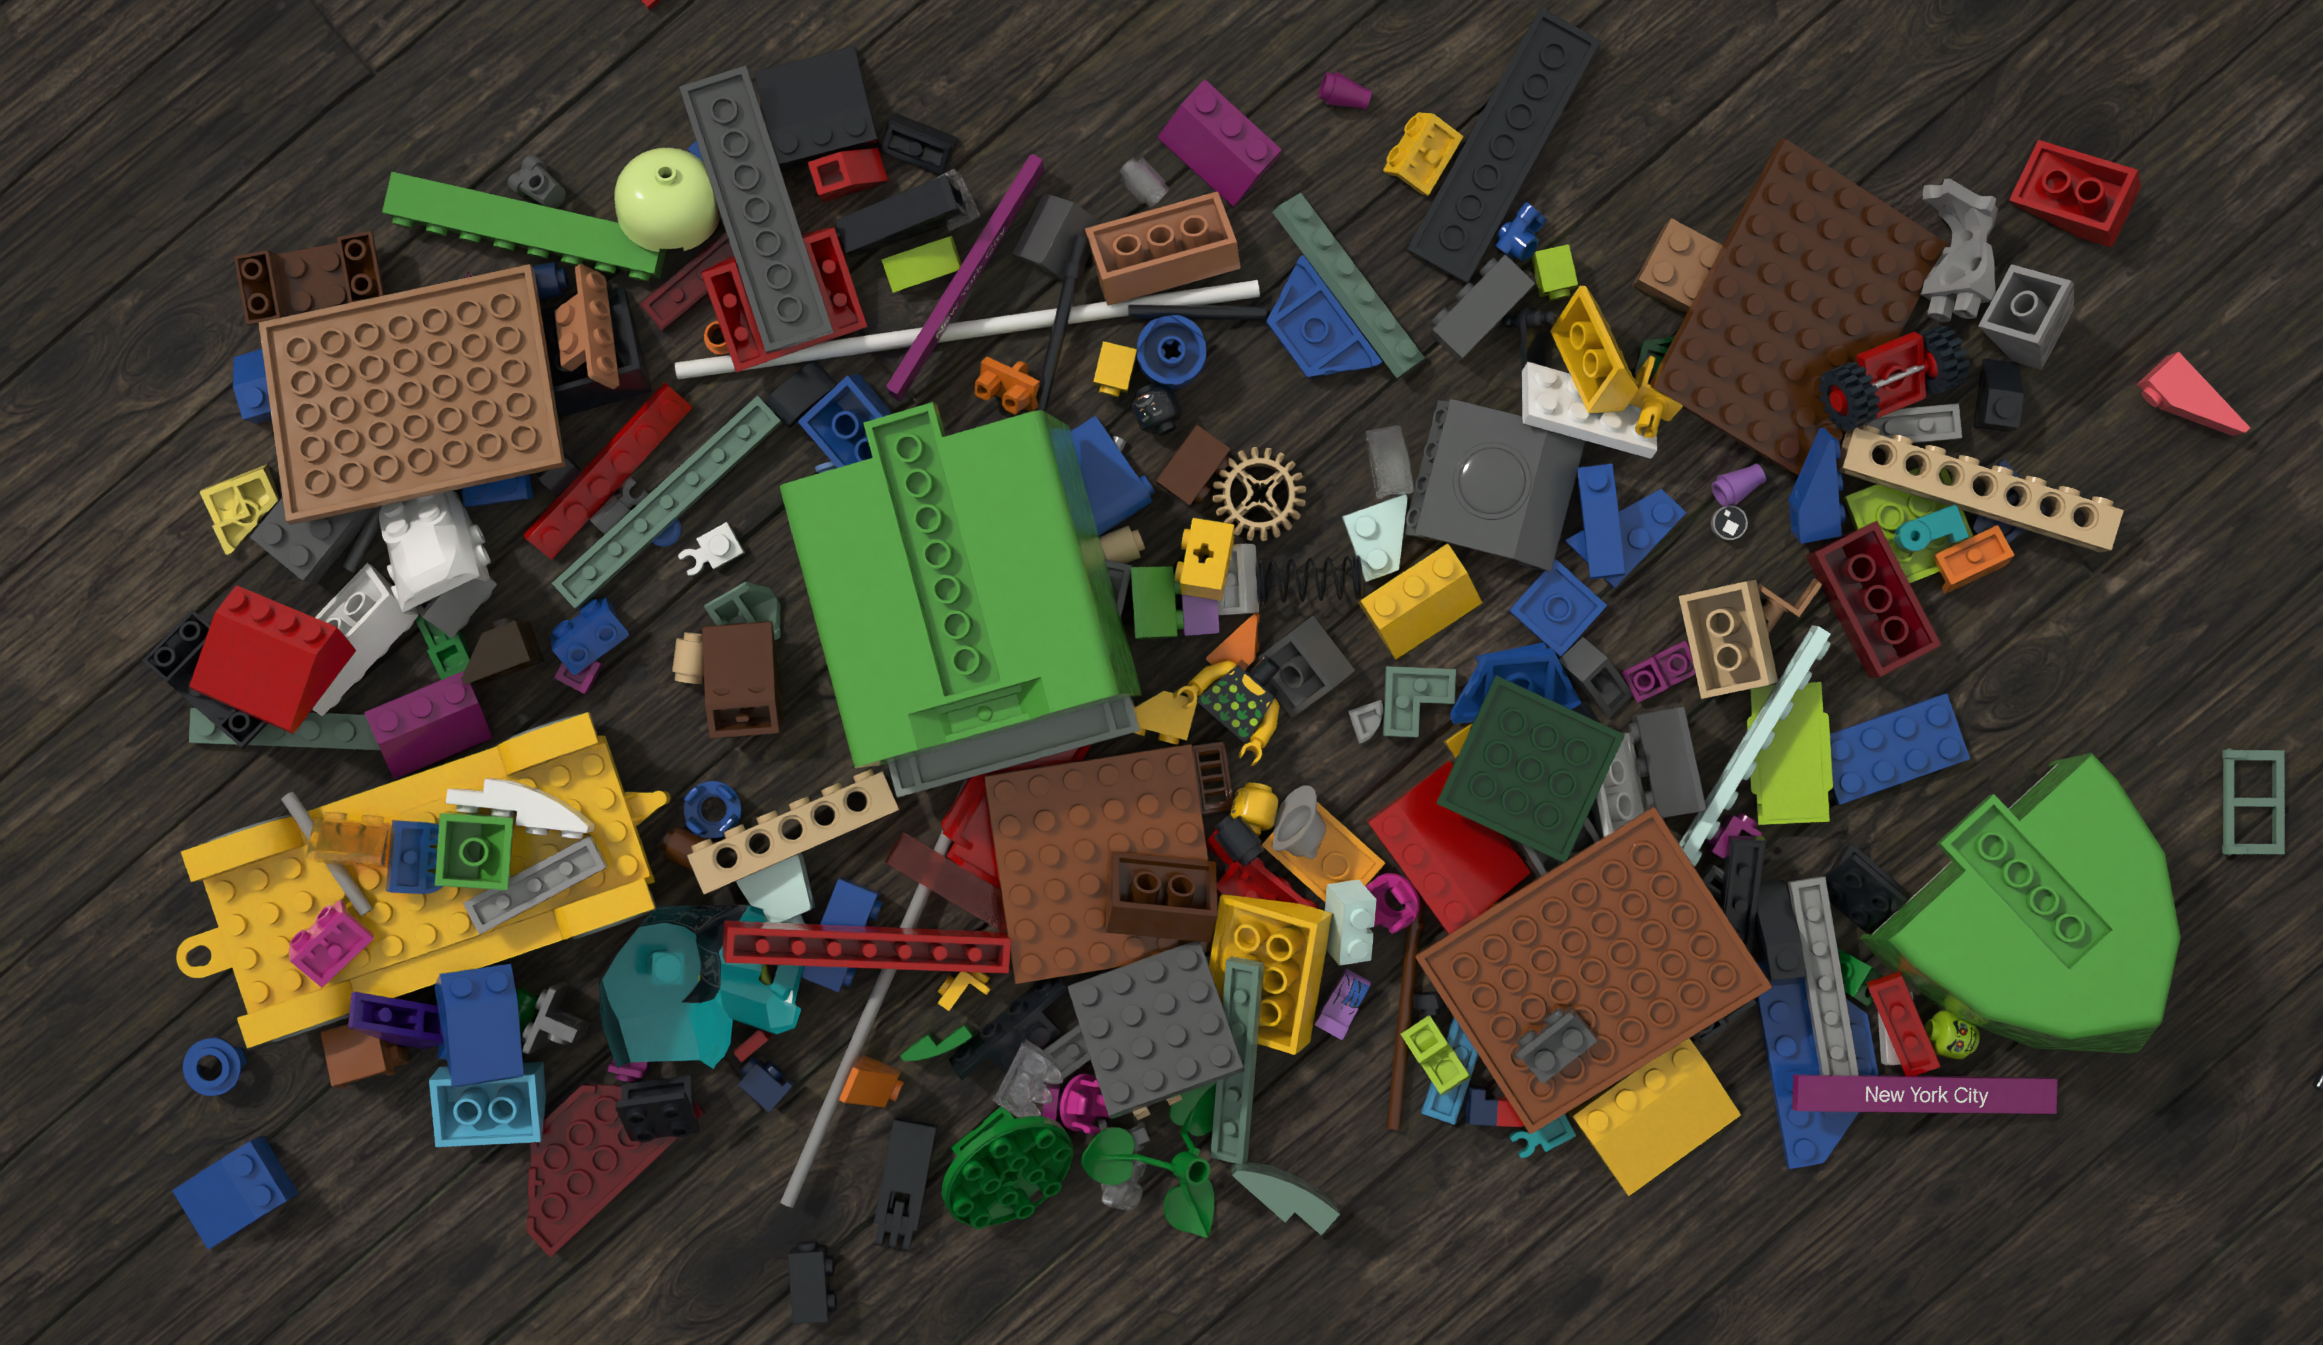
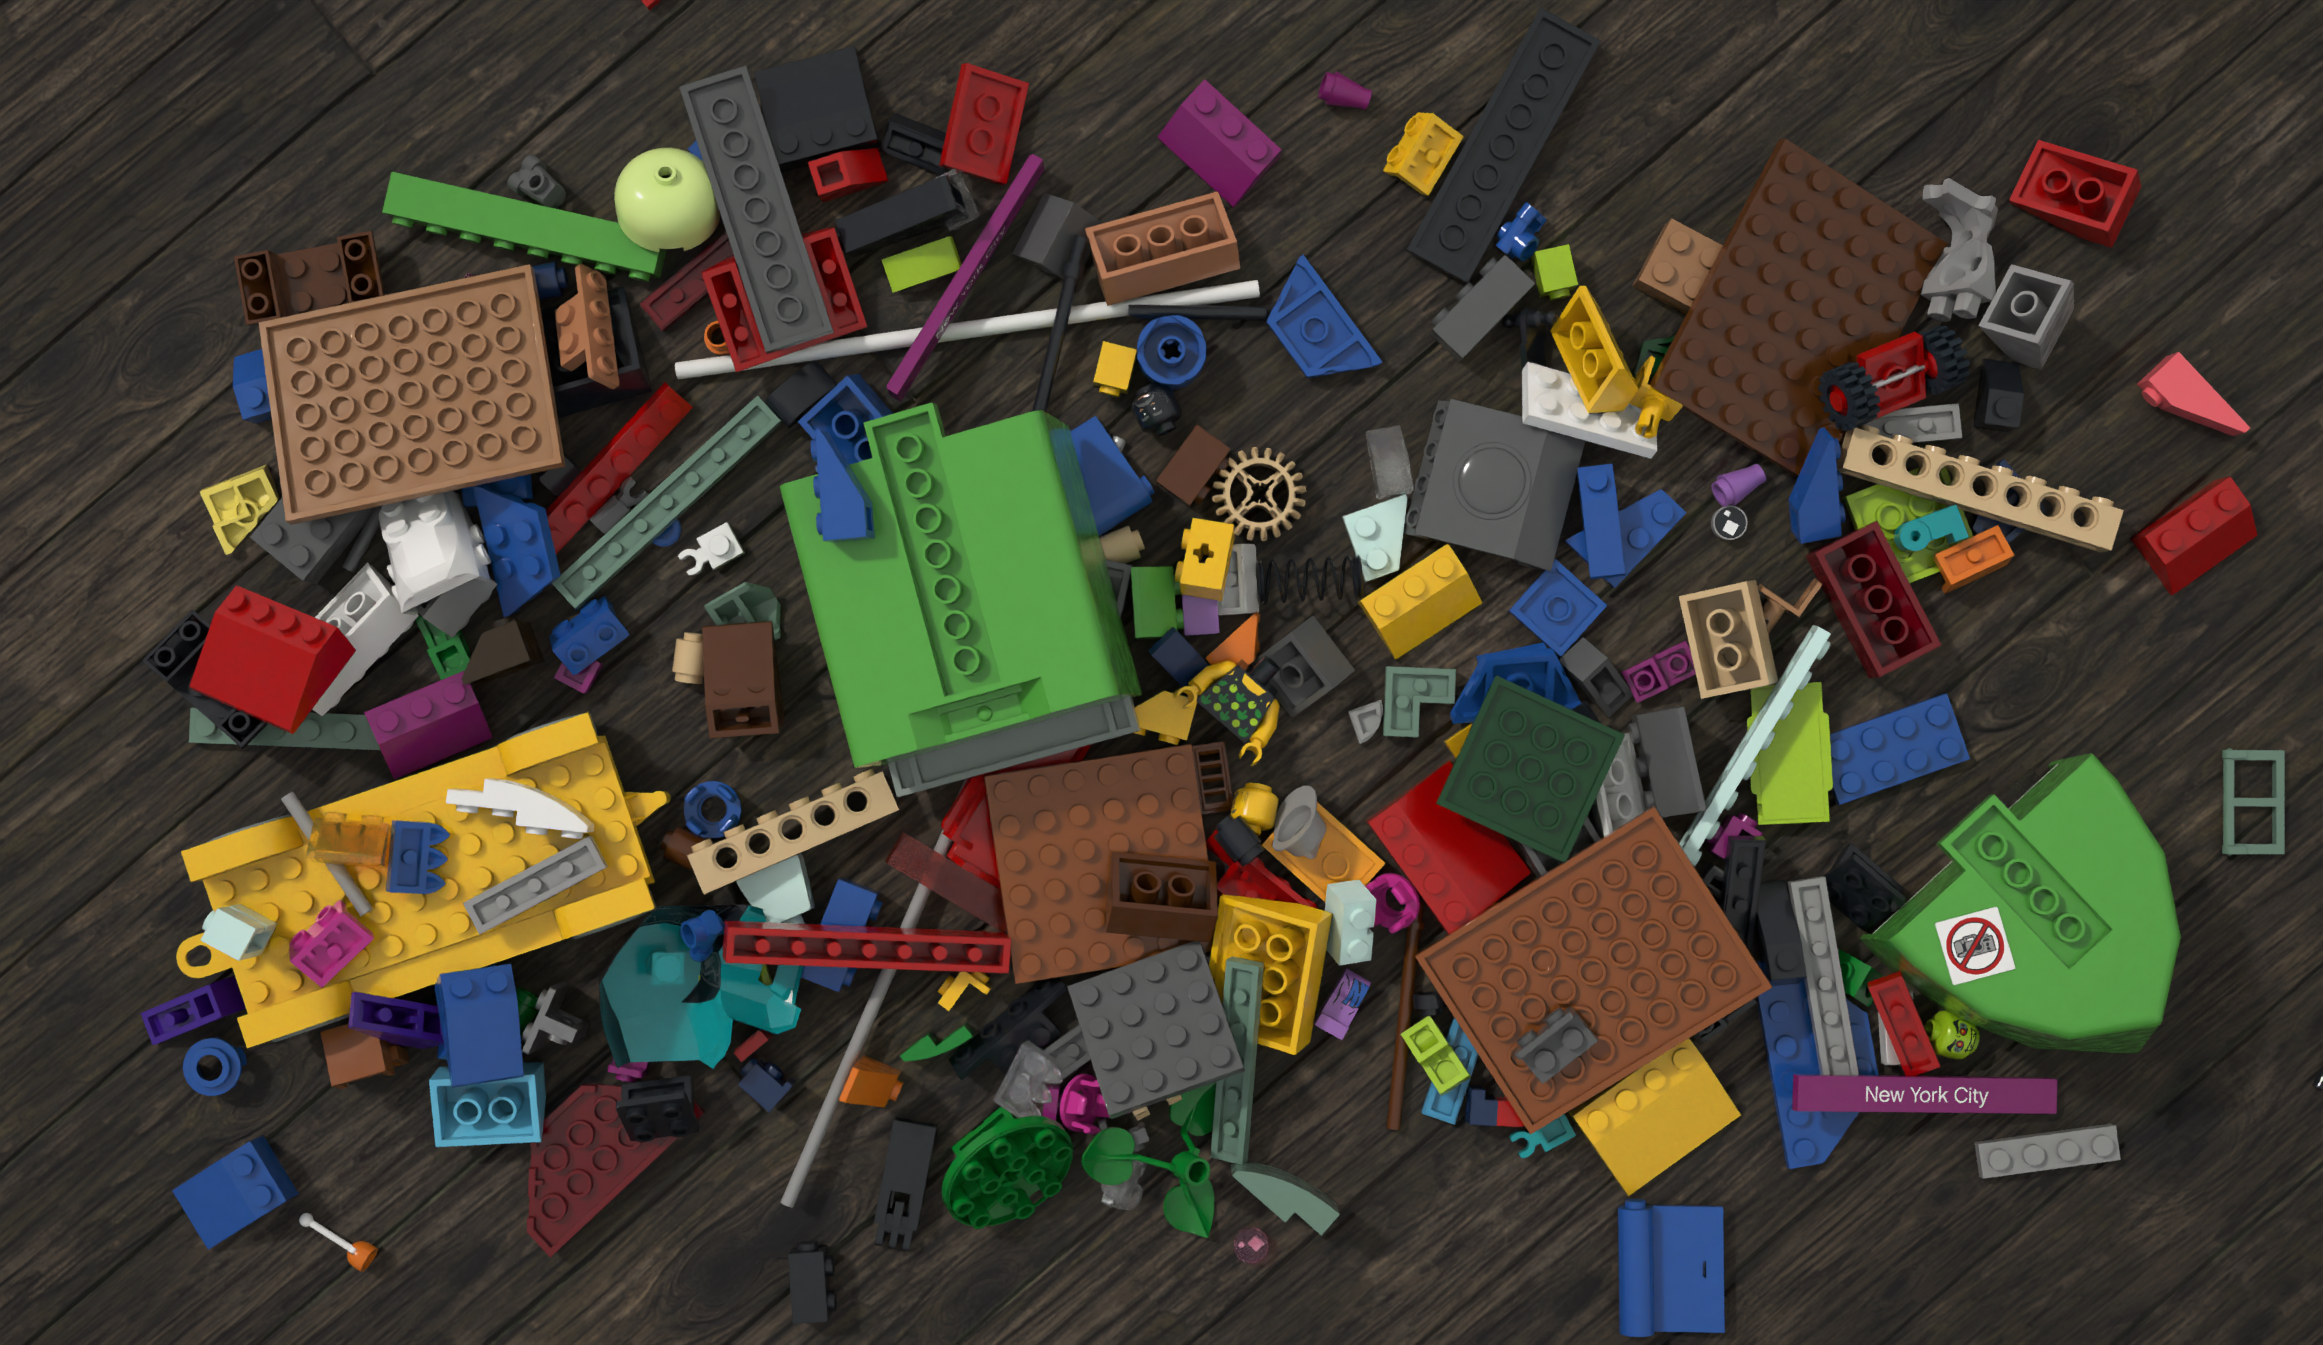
bright green slope [435,811,514,890] -> none
orange hips [975,357,1040,415] -> none
clear brick [1119,157,1170,209] -> none
sand green plate [1272,192,1425,378] -> none
none -> dark purple slope [140,975,246,1045]
none -> light aqua piece [200,904,278,961]
none -> hinge [299,1213,378,1272]
none -> blue wing [473,484,561,617]
none -> blue plate [680,910,724,962]
none -> blue slope [811,429,875,543]
none -> red plate [939,63,1029,185]
none -> dark blue slope [1148,627,1210,687]
none -> clear pink tile [1234,1227,1269,1264]
none -> blue door [1618,1199,1725,1337]
none -> sticker [1935,907,2015,985]
none -> light grey plate [1974,1124,2121,1179]
none -> red slope [2131,476,2258,595]

